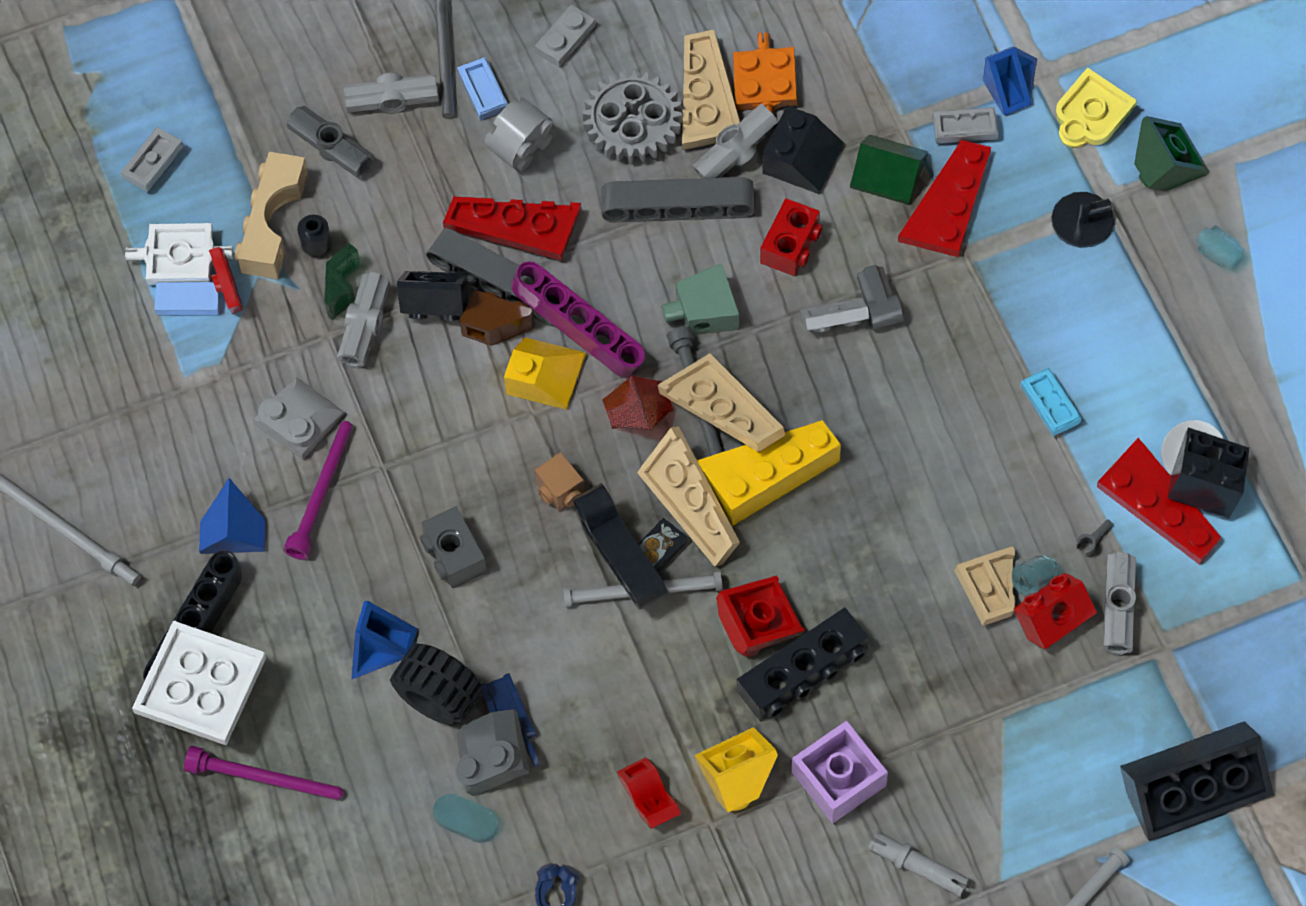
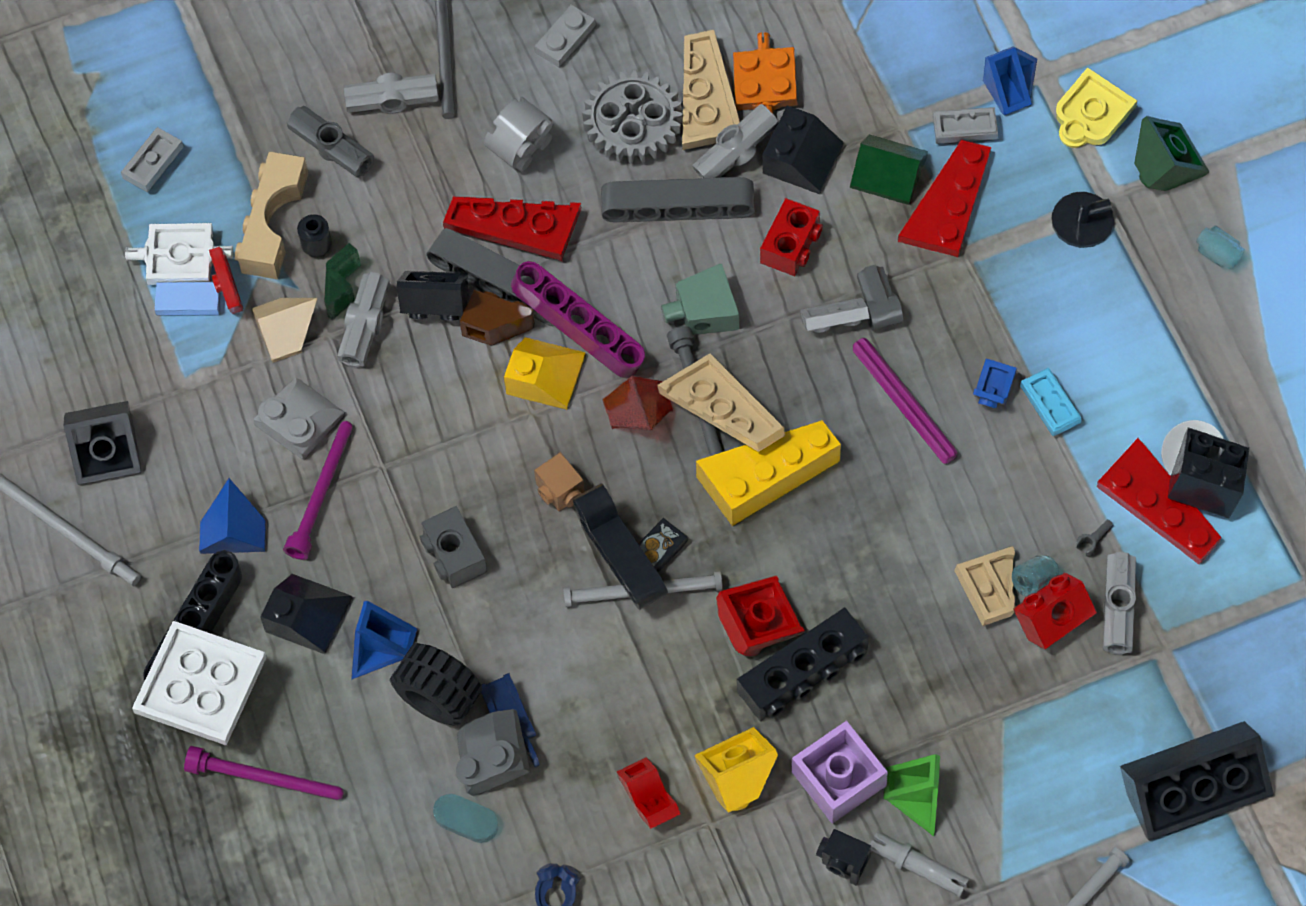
light blue tile [457,57,508,121] -> none
tan wing [637,426,740,566] -> none
none -> black slope [63,401,141,485]
none -> tan slope [252,298,317,363]
none -> black slope [260,574,352,654]
none -> black brick [816,829,871,886]
none -> magenta axle [853,338,957,464]
none -> bright green slope [884,754,940,836]
none -> blue bracket [973,358,1018,408]

